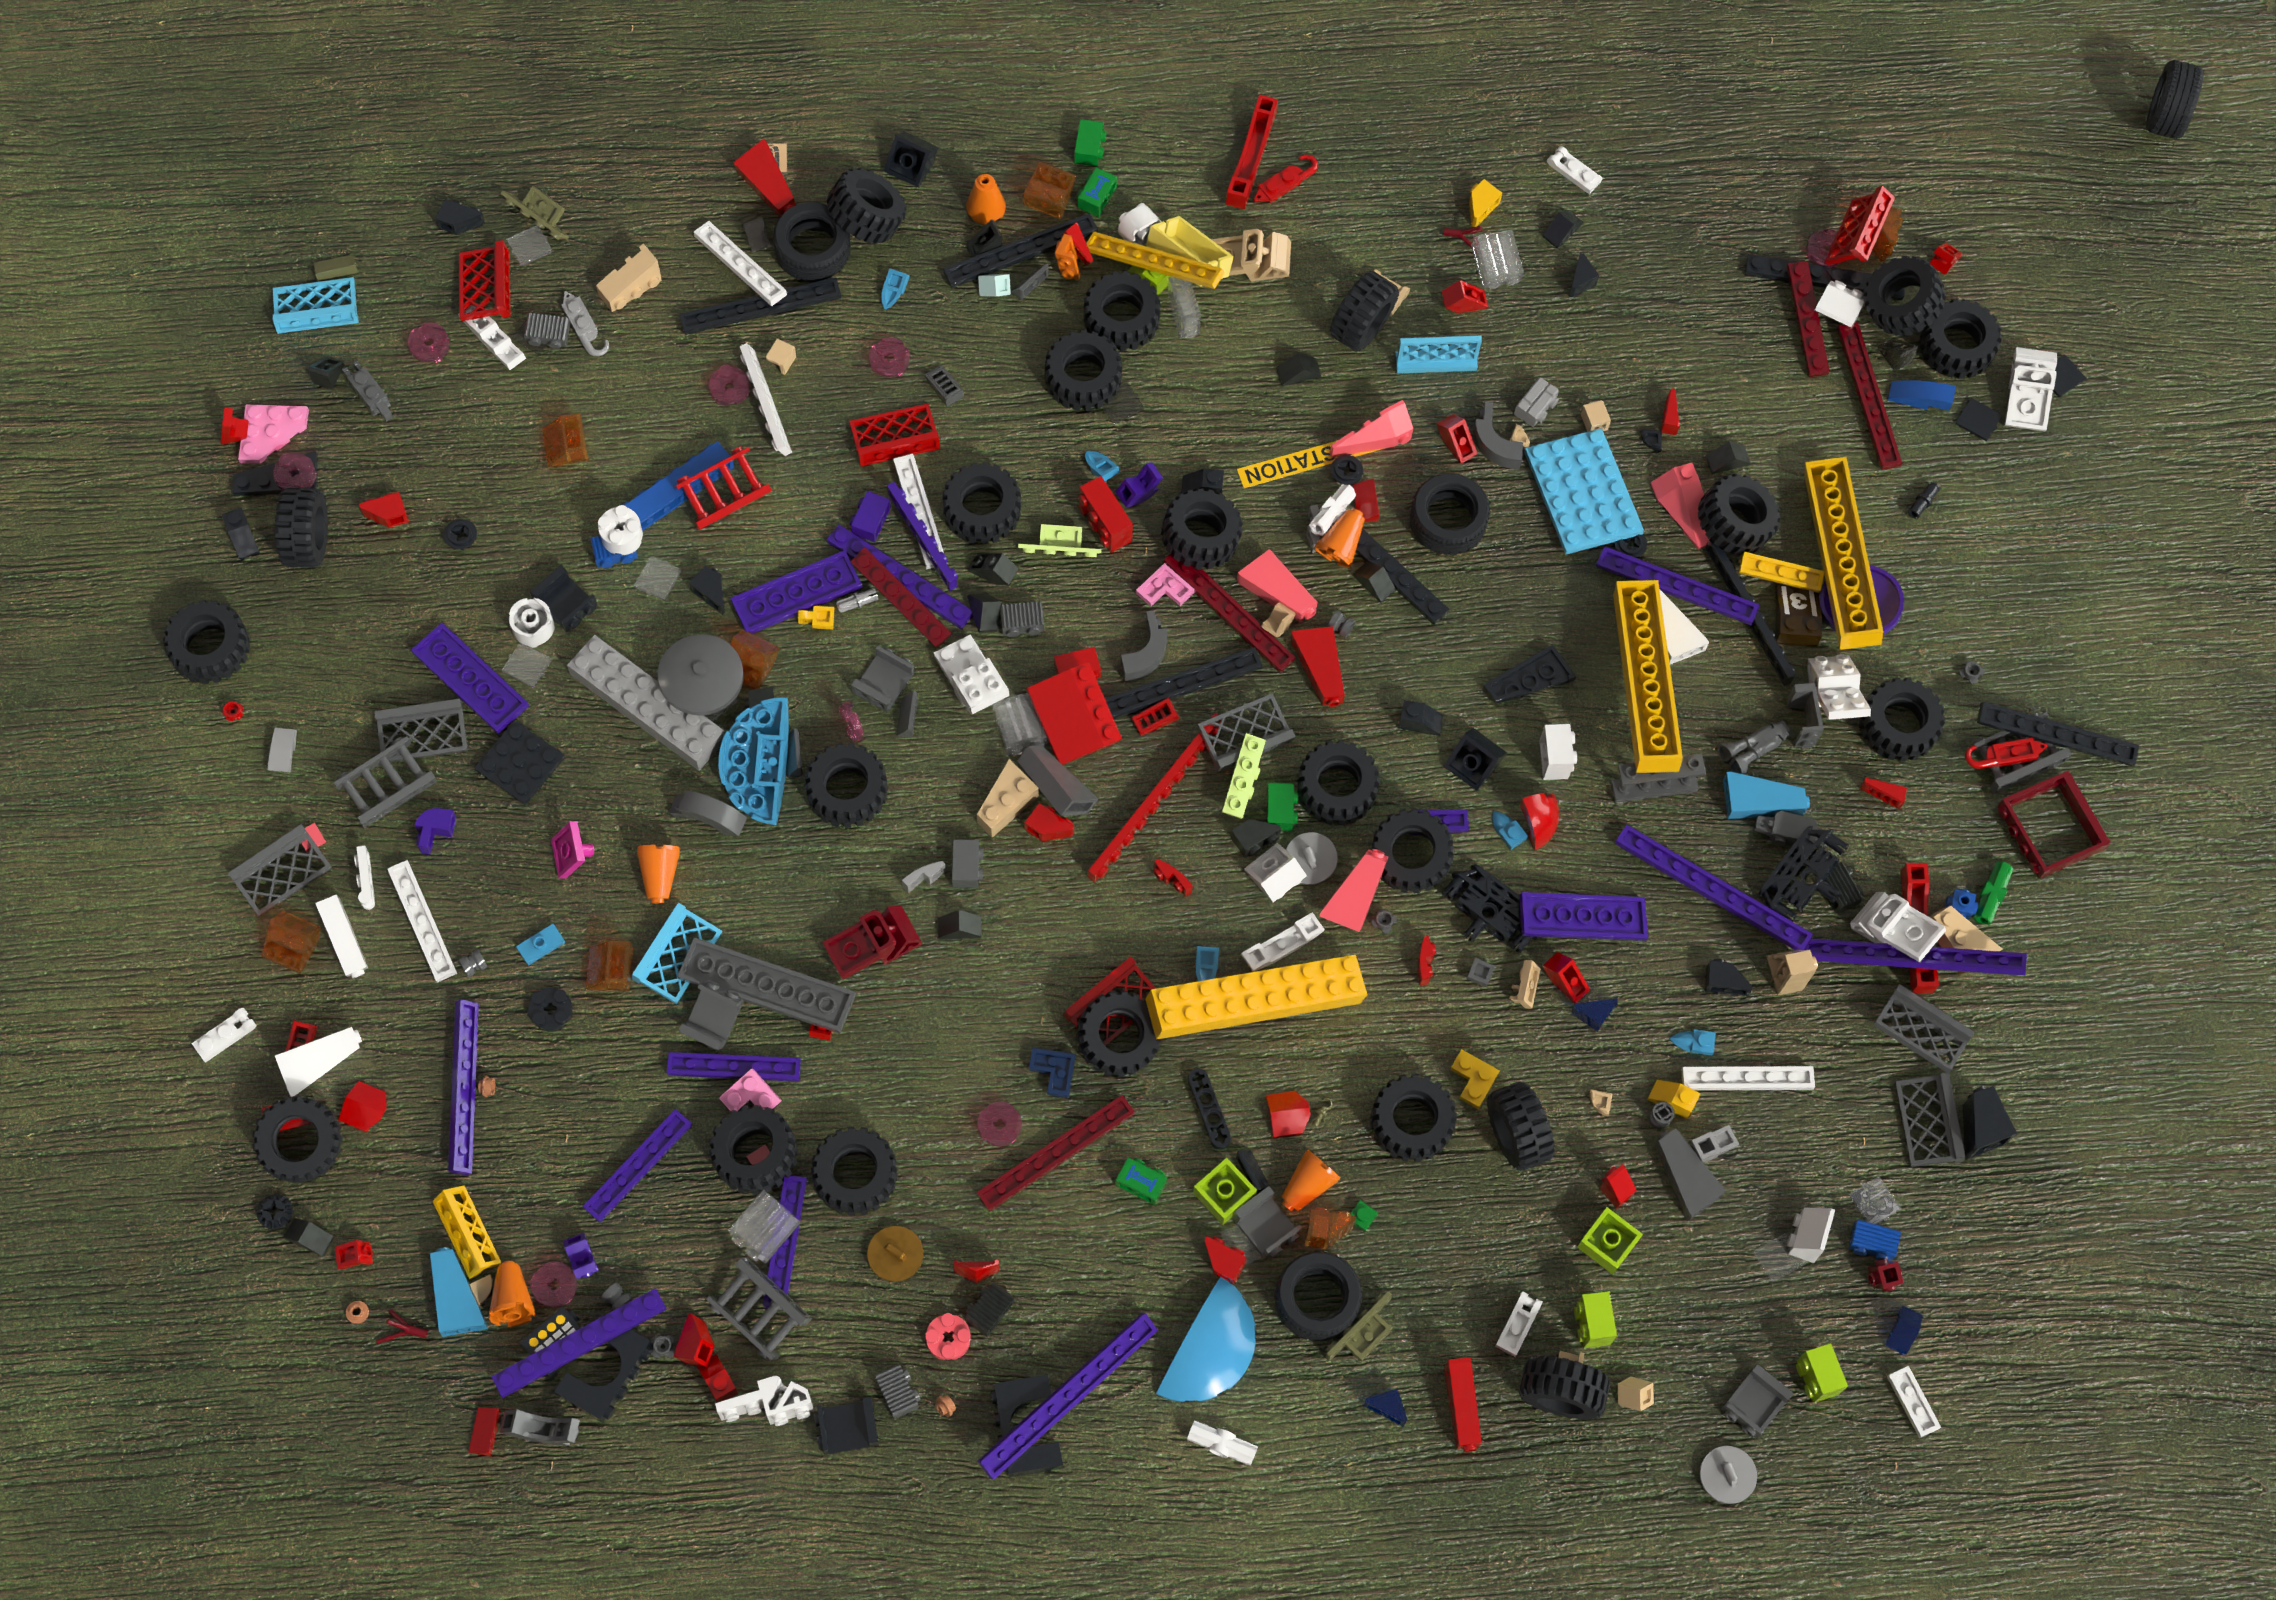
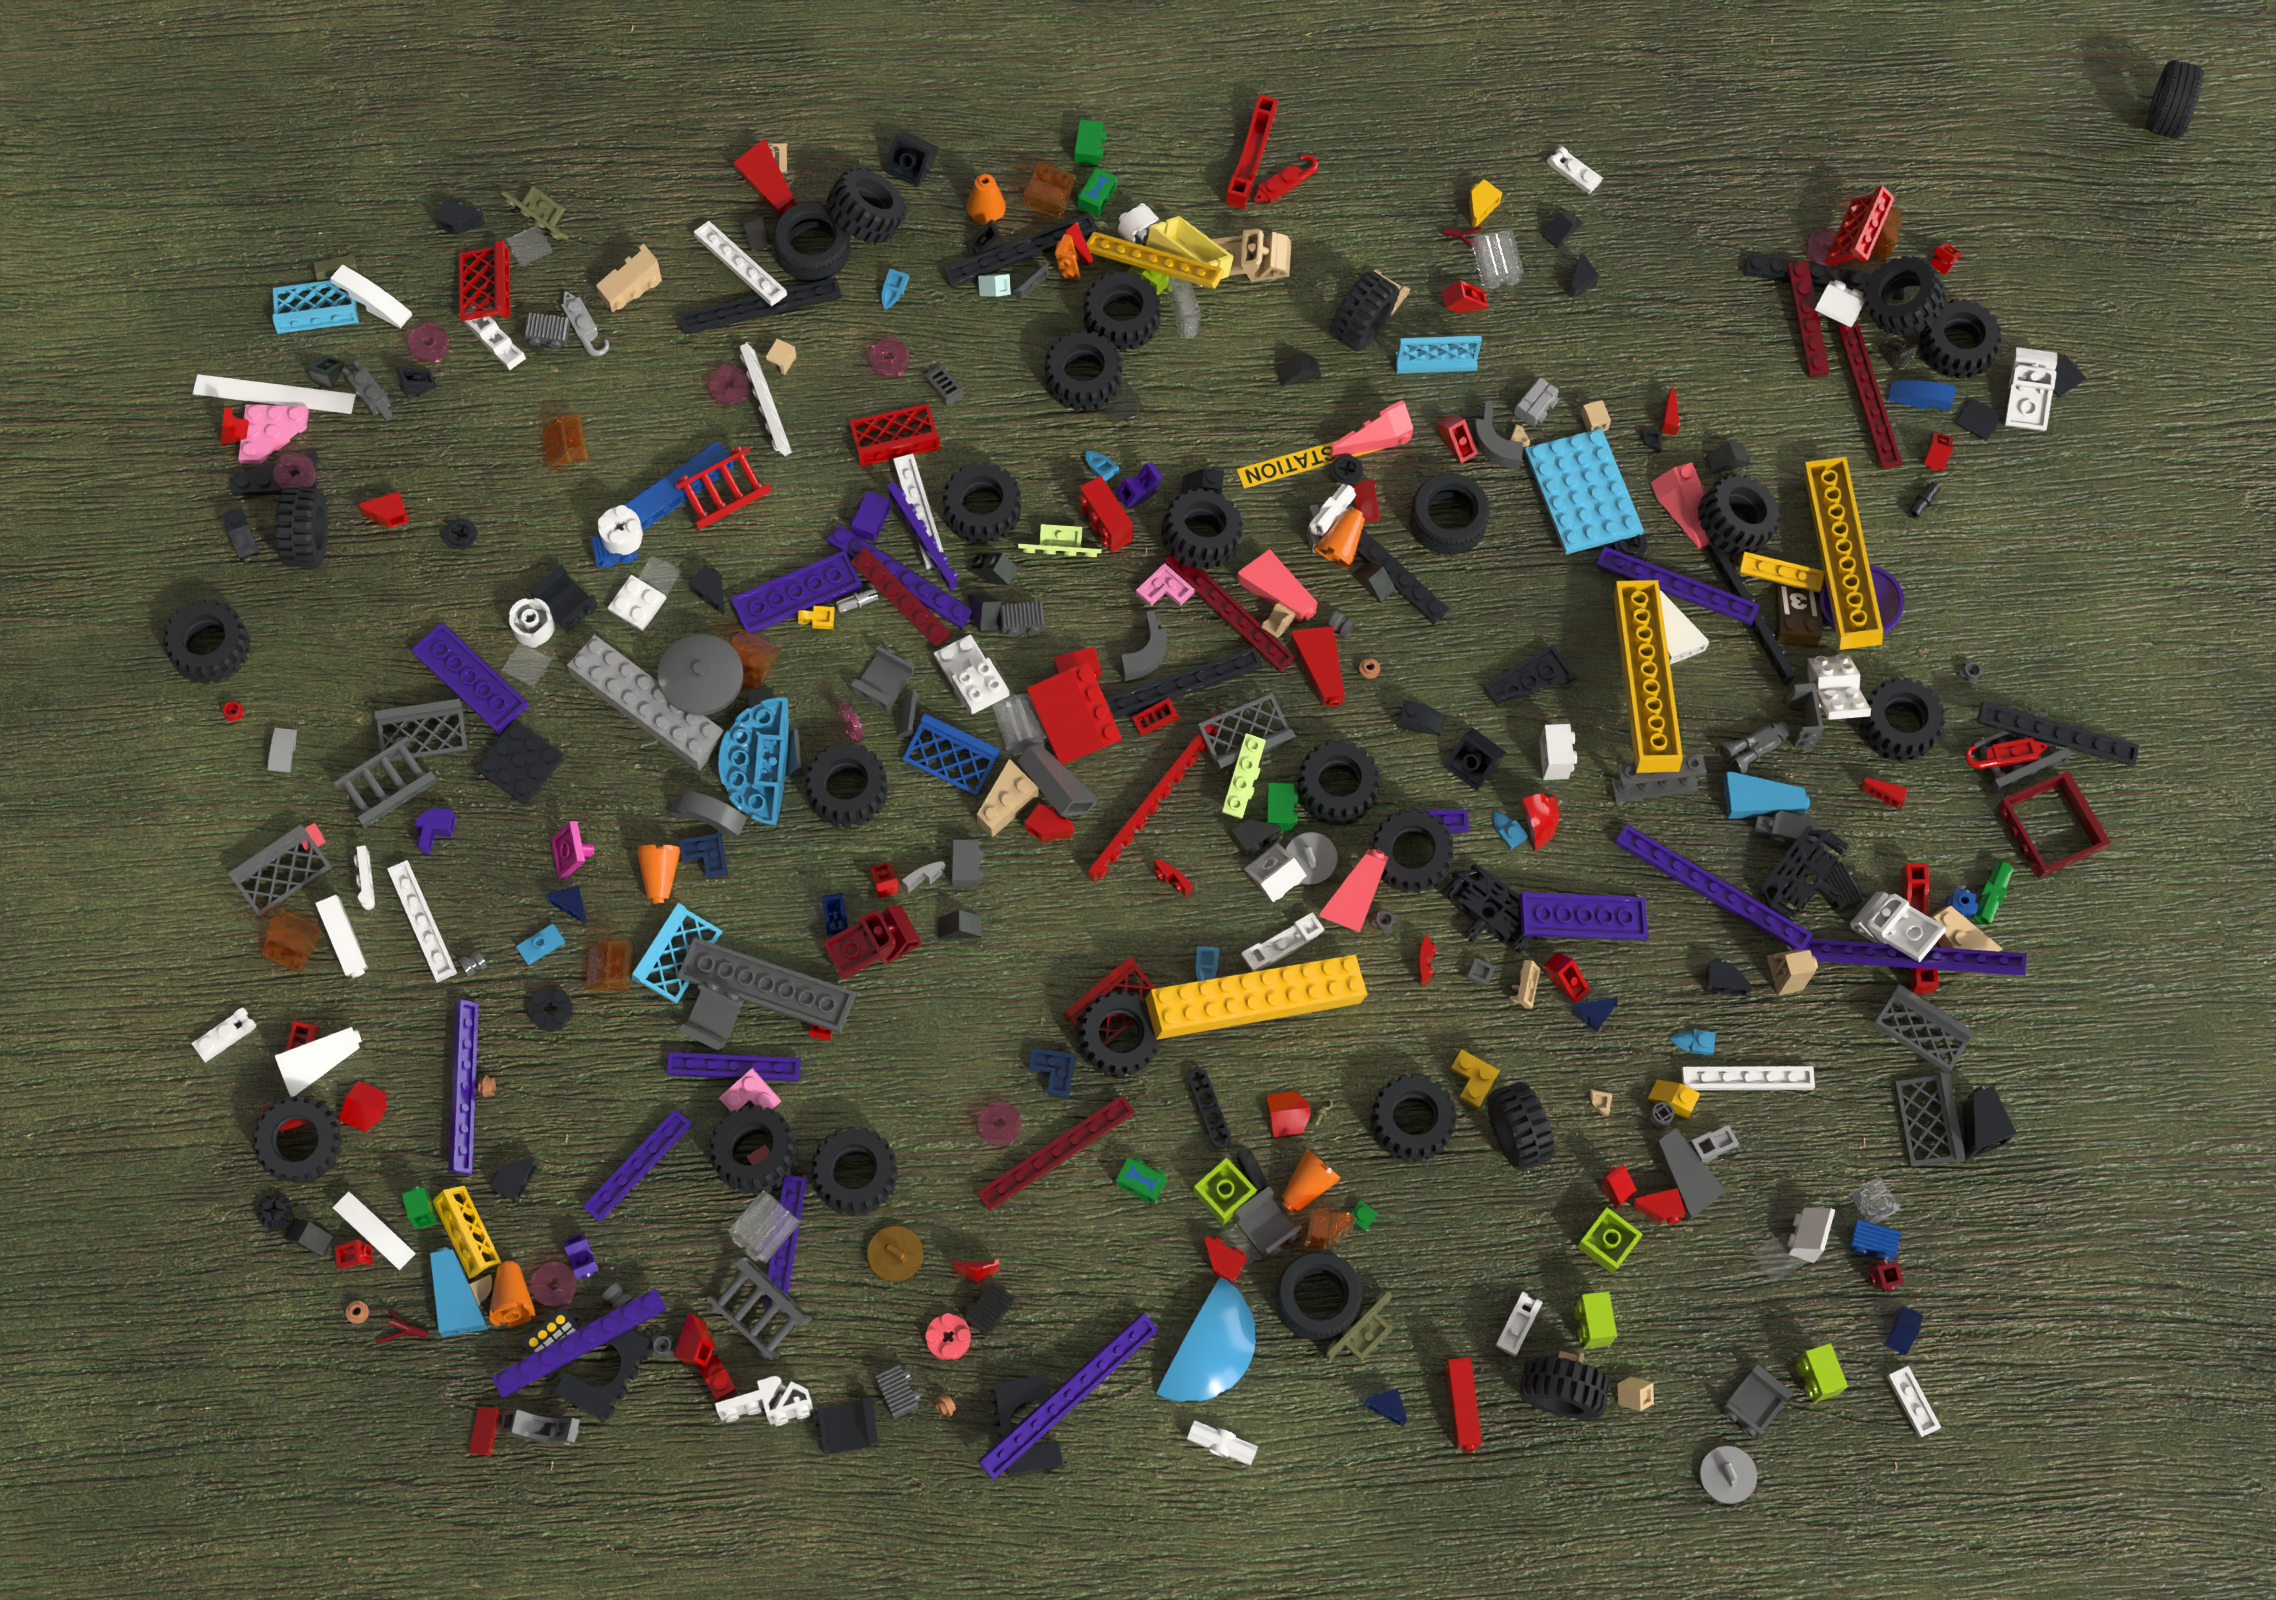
none -> white sticker [193,374,356,414]
none -> white slope [331,264,412,329]
none -> white slope [332,1191,416,1270]
none -> black slope [396,367,437,399]
none -> green brick [402,1186,438,1230]
none -> black slope [490,1157,539,1203]
none -> clear blue slope [546,886,587,924]
none -> white plate [608,575,666,631]
none -> dark blue plate [678,833,728,879]
none -> clear blue slope [821,893,848,936]
none -> red slope [869,862,899,898]
none -> blue fence [902,713,1001,797]
none -> nougat plate [1359,658,1380,679]
none -> red slope [1632,1188,1685,1225]
none -> red slope [1924,431,1953,471]

